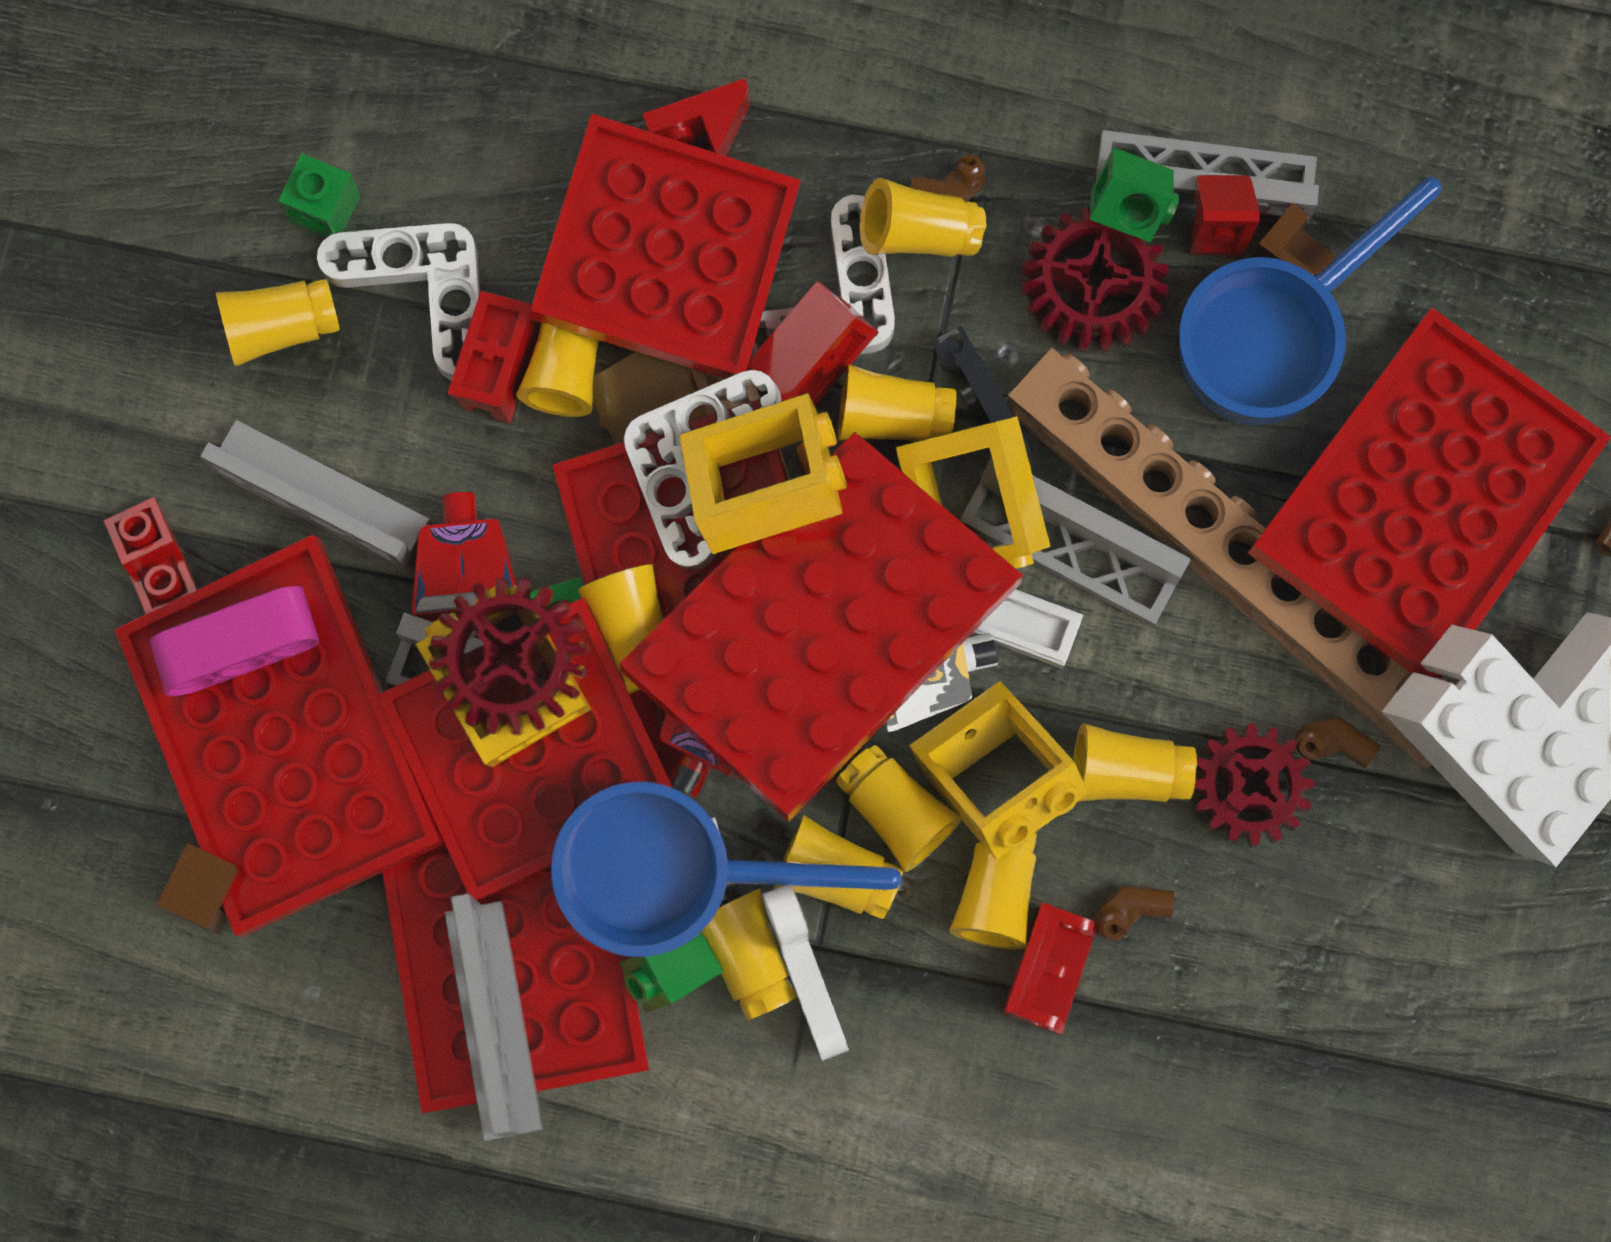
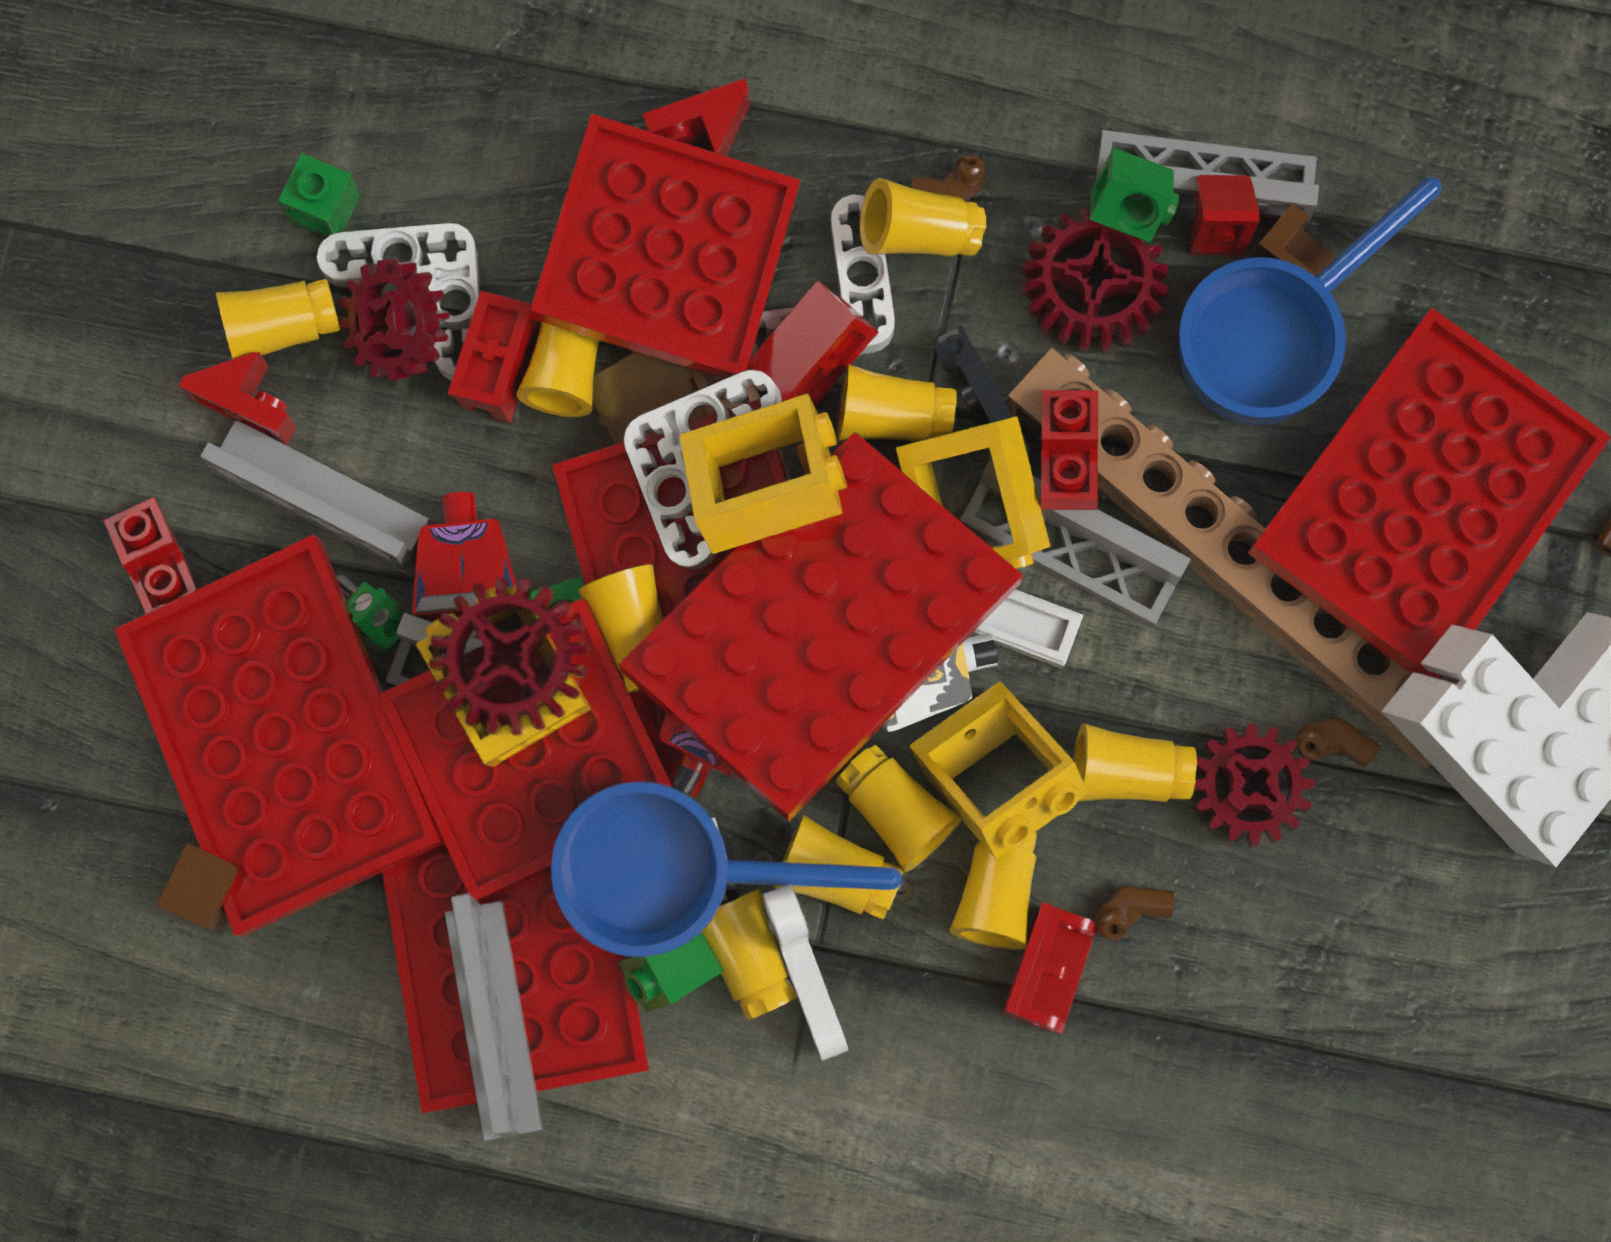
dark pink beam [149,586,320,696] -> none
none -> red slope [179,352,297,446]
none -> green piece [336,575,408,651]
none -> dark red gear [338,259,450,380]
none -> red slope [1041,390,1098,510]

